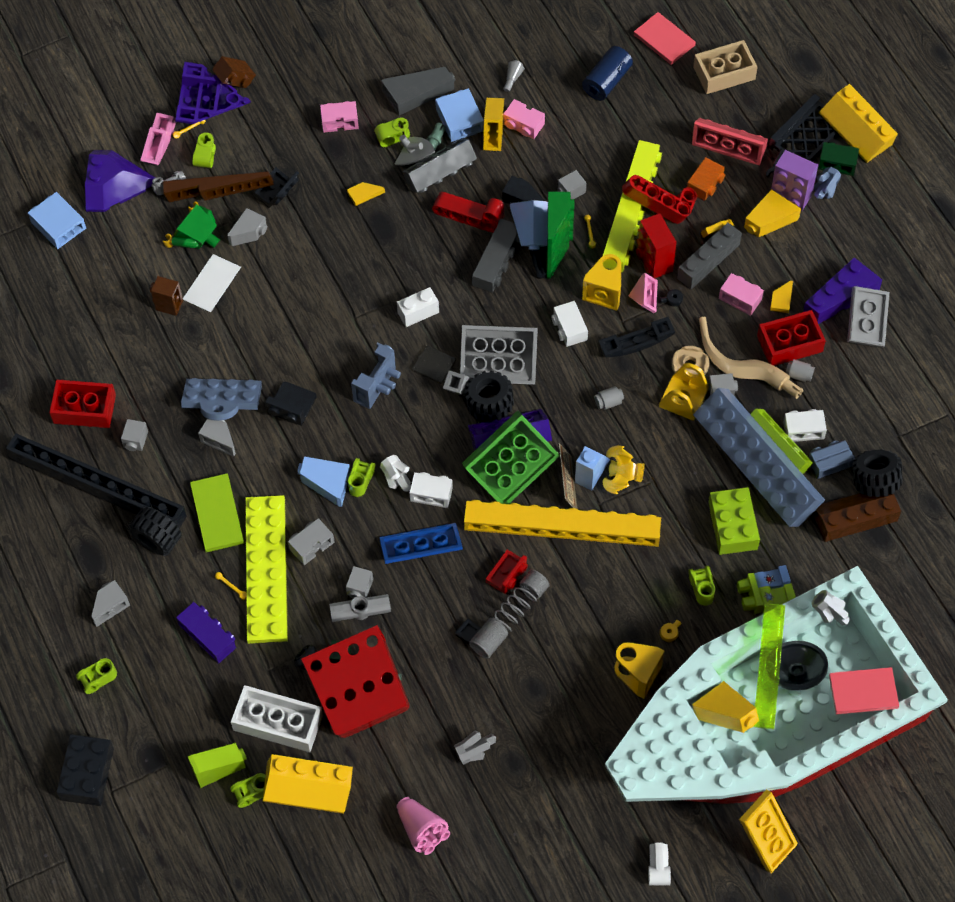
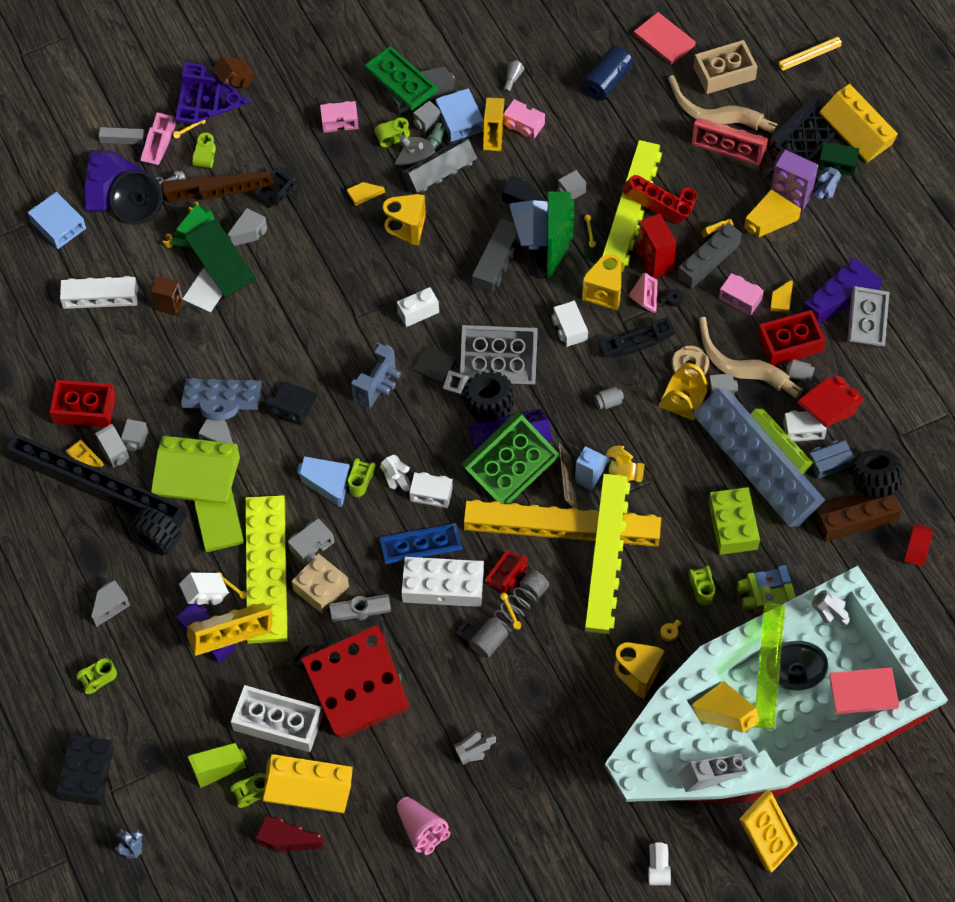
light grey brick [346,566,373,599] -> none
red beam [432,192,504,233] -> none
orange brick [687,157,725,201] -> none
none -> white brick [60,276,138,309]
none -> yellow tile [66,439,104,467]
none -> light grey slope [95,424,129,468]
none -> light grey piece [99,127,146,145]
none -> black dish [110,170,163,225]
none -> sand blue rock [114,829,142,859]
none -> lime slope [151,436,240,504]
none -> white brick [179,573,229,605]
none -> dark green tile [184,218,256,299]
none -> yellow slope [187,603,273,656]
none -> dark red slope [256,816,325,852]
none -> tan brick [292,554,349,614]
none -> green tile [364,46,438,111]
none -> yellow hose [383,194,426,246]
none -> white brick [402,557,484,607]
none -> light grey brick [413,101,442,133]
none -> yellow hinge [500,593,521,630]
none -> neon yellow brick [585,474,630,634]
none -> tan animal [668,75,778,135]
none -> light grey slope [678,753,748,792]
none -> yellow axle [778,37,842,71]
none -> red slope [797,375,864,427]
none -> red brick [904,525,933,567]

